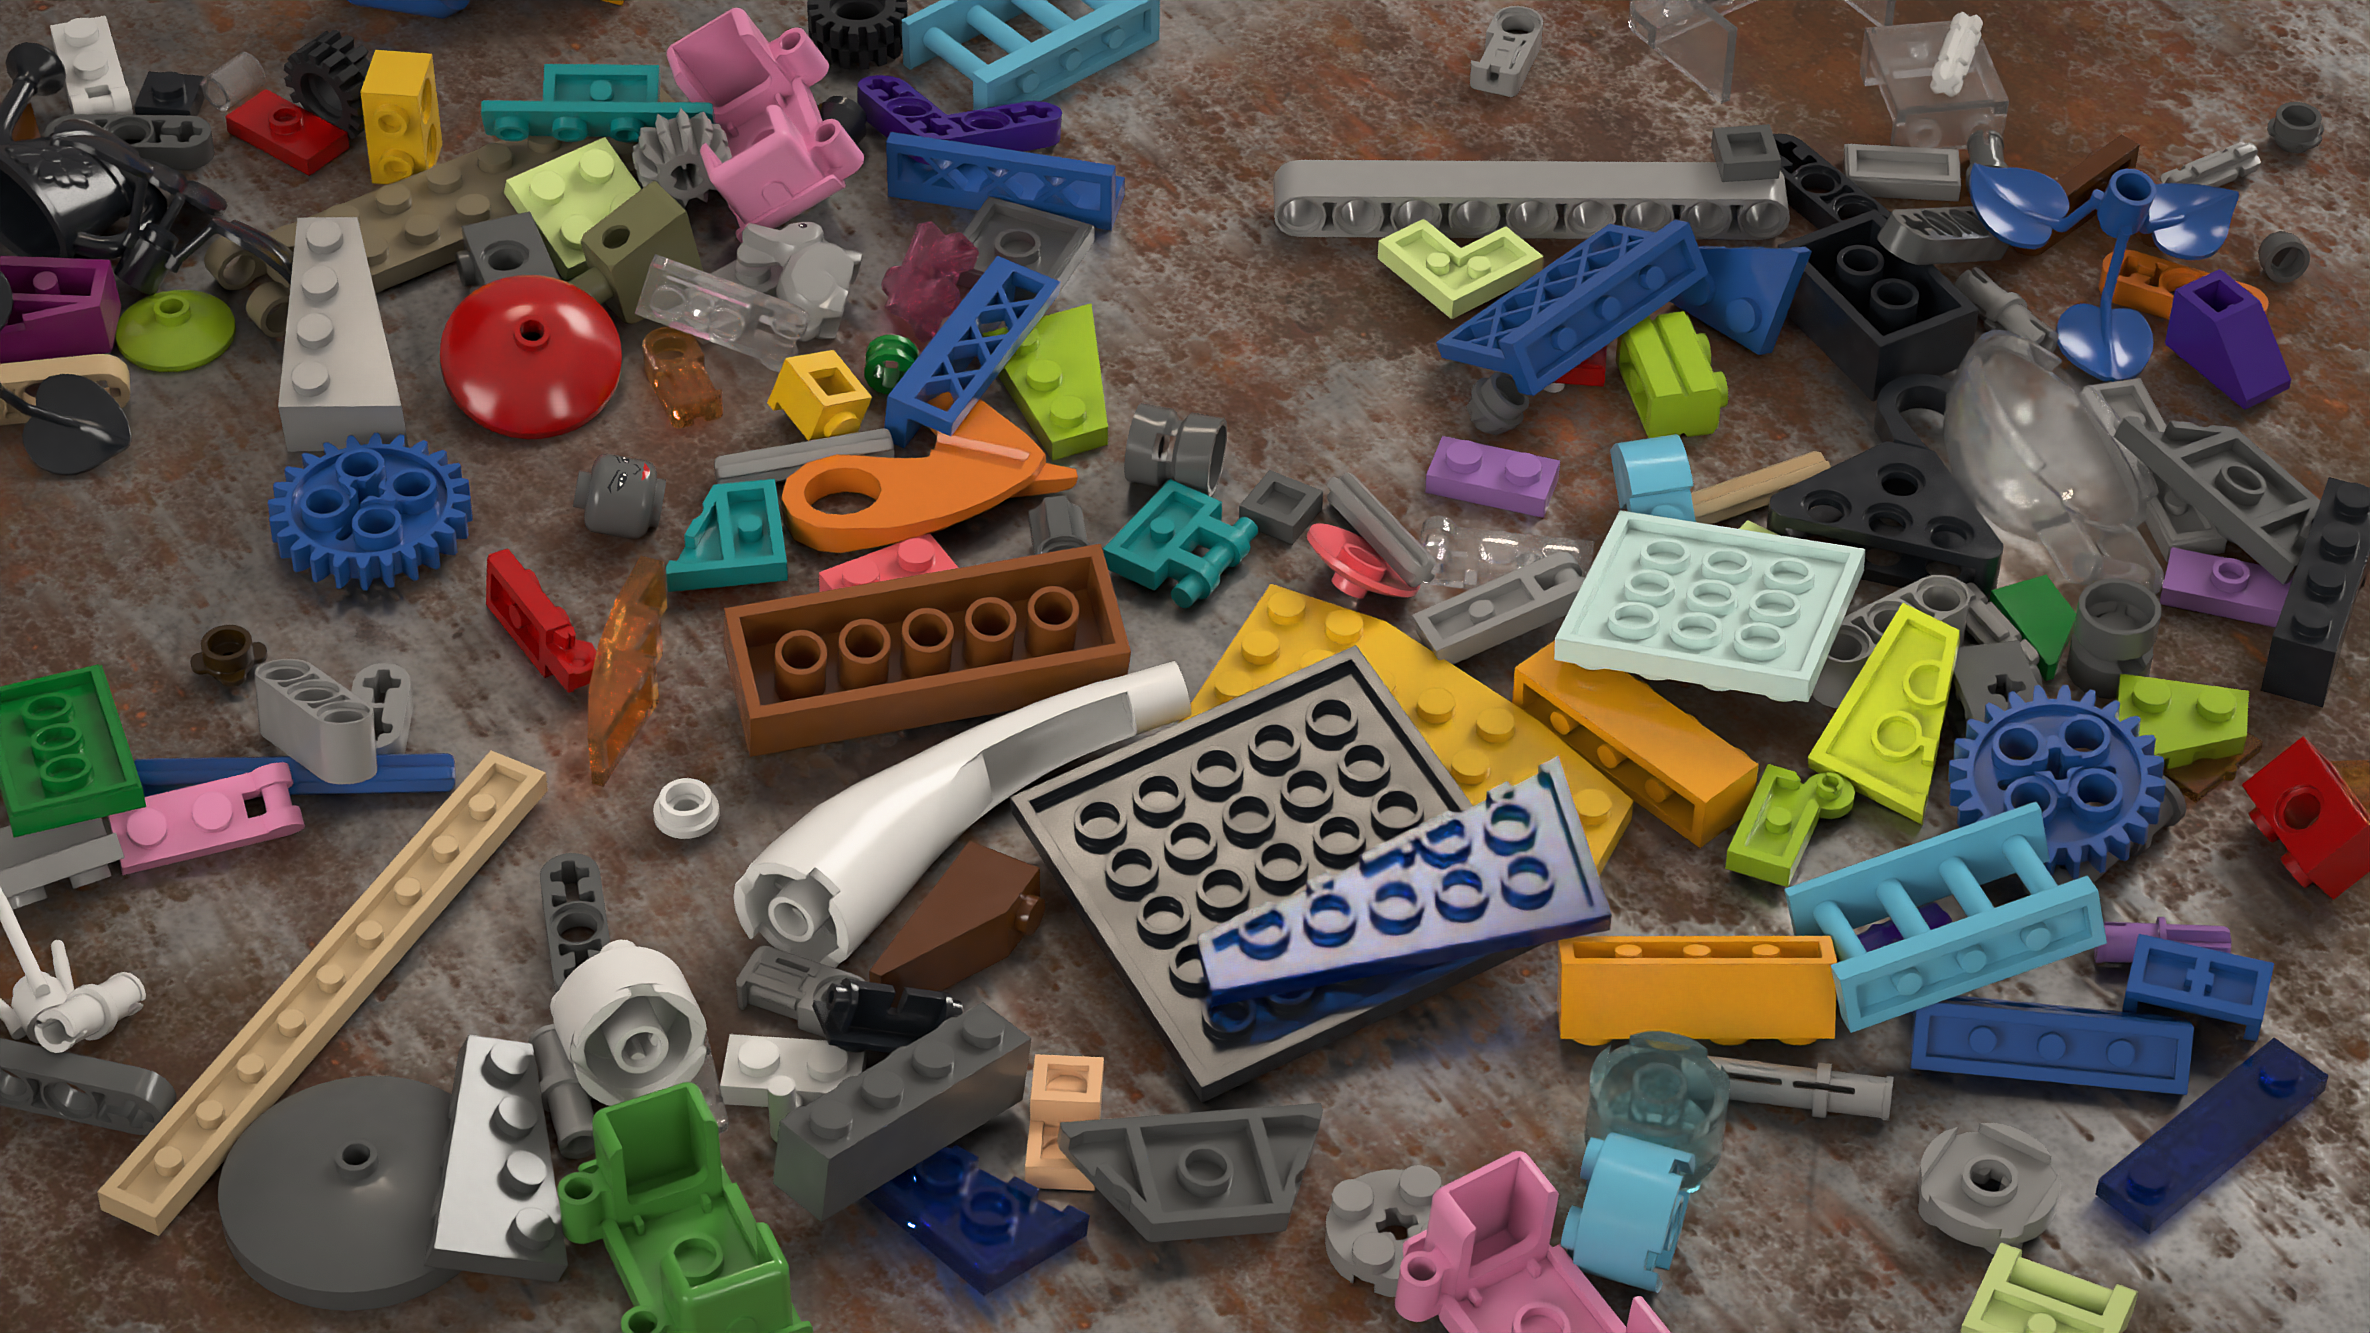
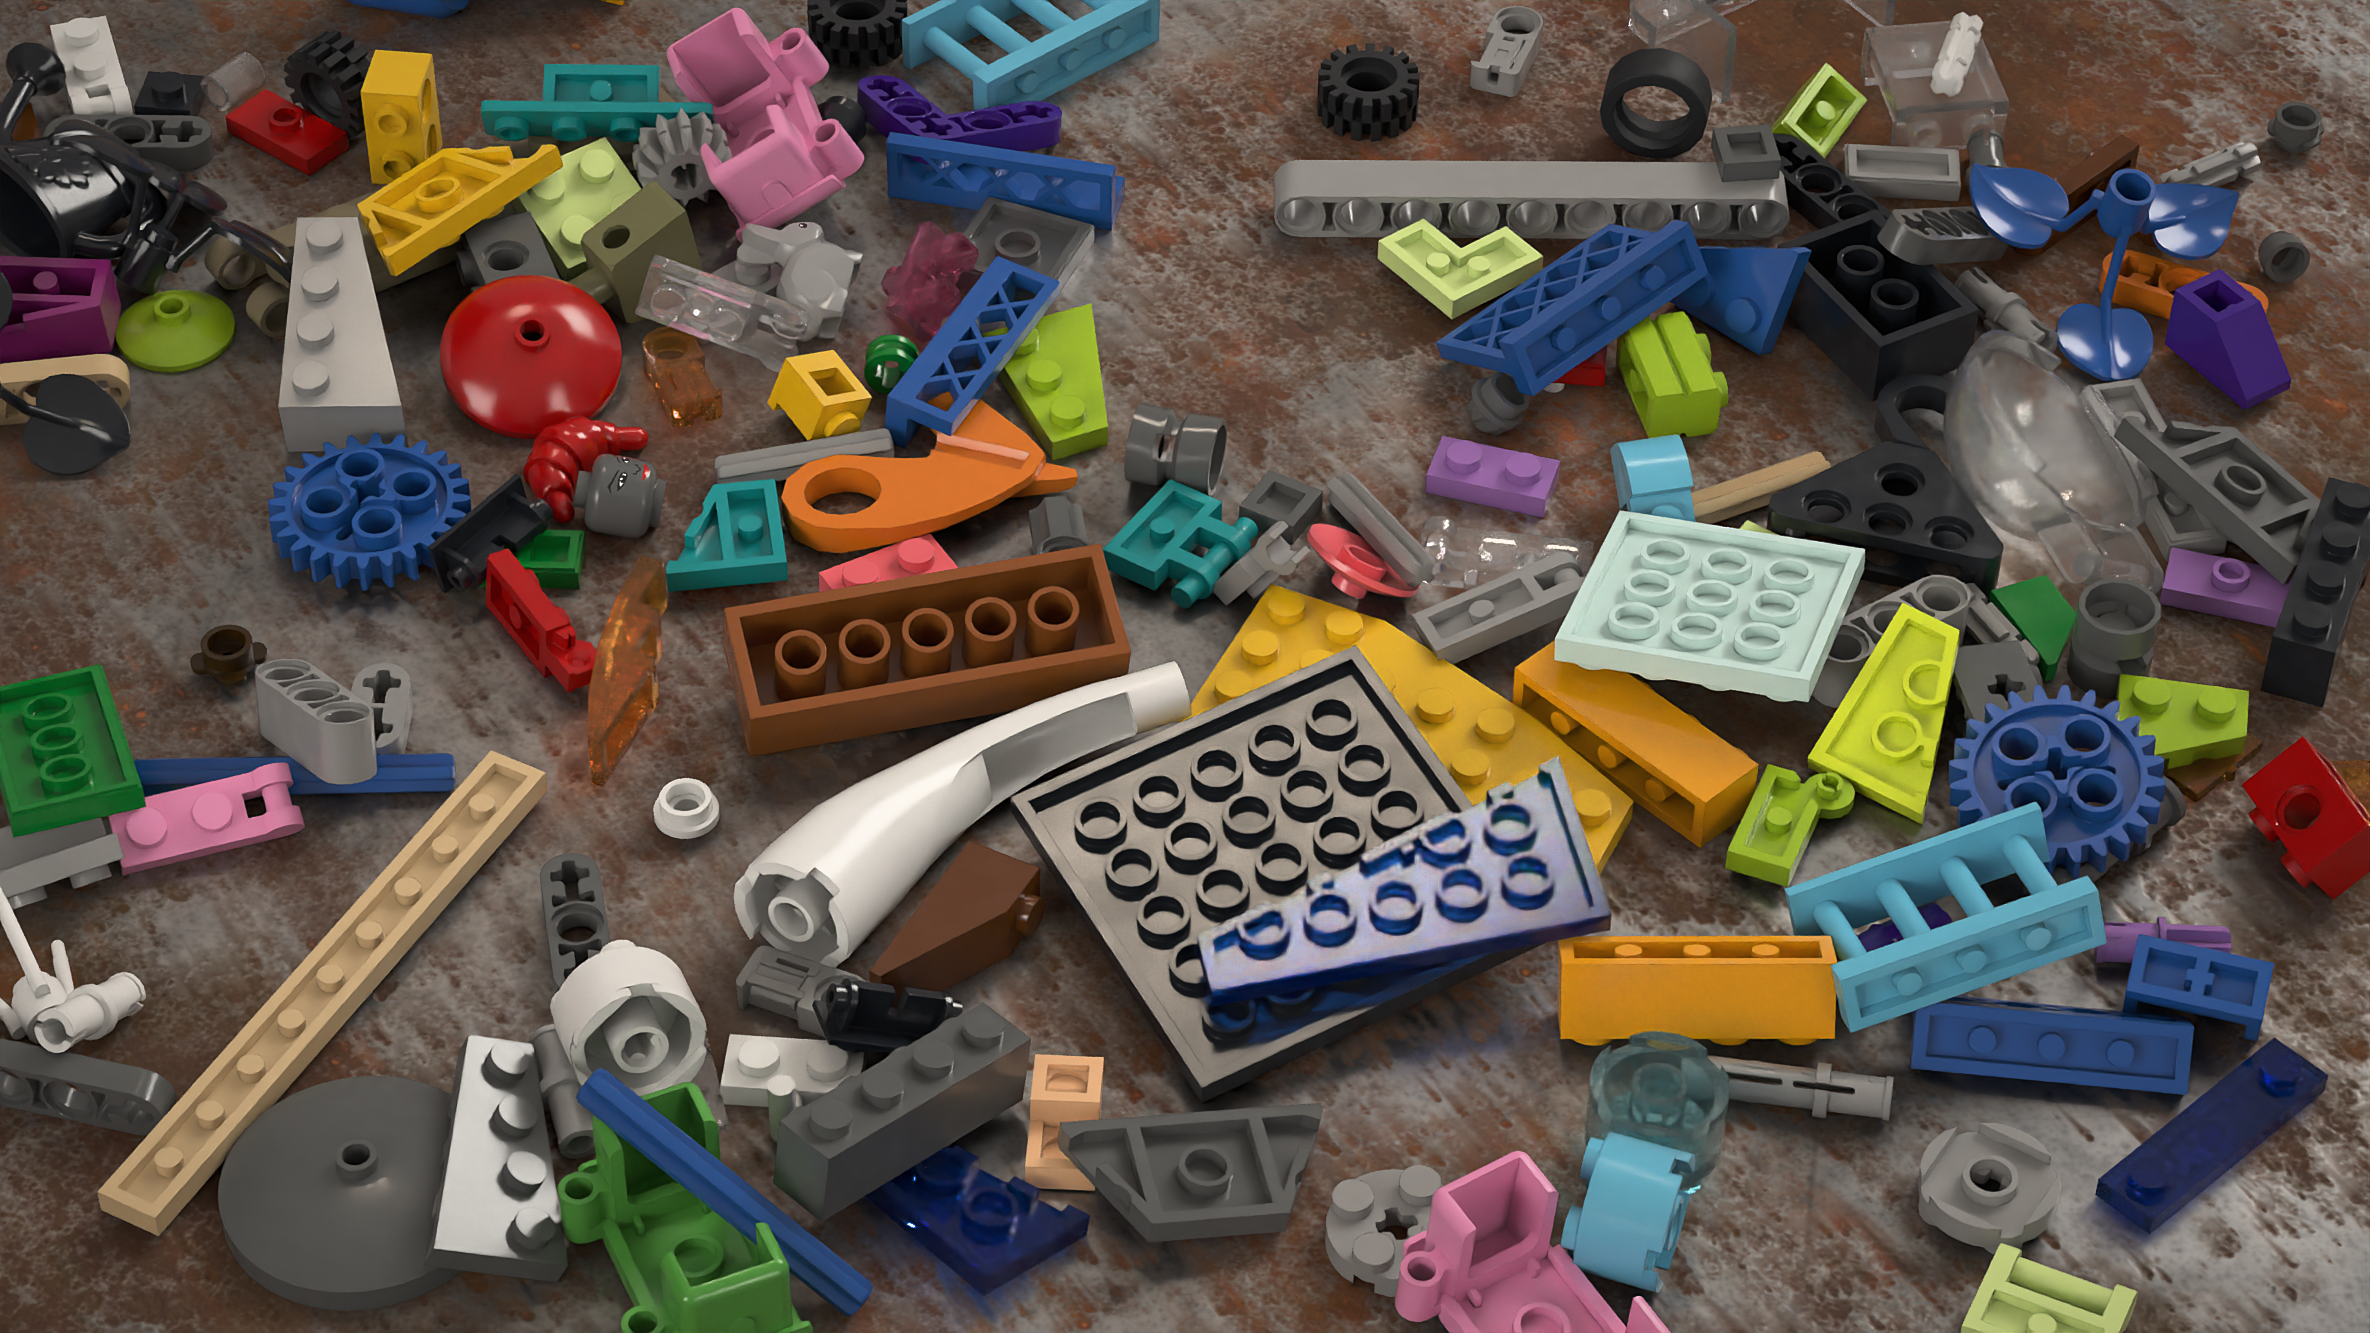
none -> yellow wing [357,144,563,276]
none -> black hinge [428,474,553,594]
none -> green tile [480,530,586,589]
none -> red piece [523,416,649,524]
none -> blue axle [576,1068,873,1317]
none -> light grey plate [1213,521,1310,606]
none -> black tyre [1317,43,1420,142]
none -> black tyre [1599,48,1712,159]
none -> lime slope [1771,63,1867,159]

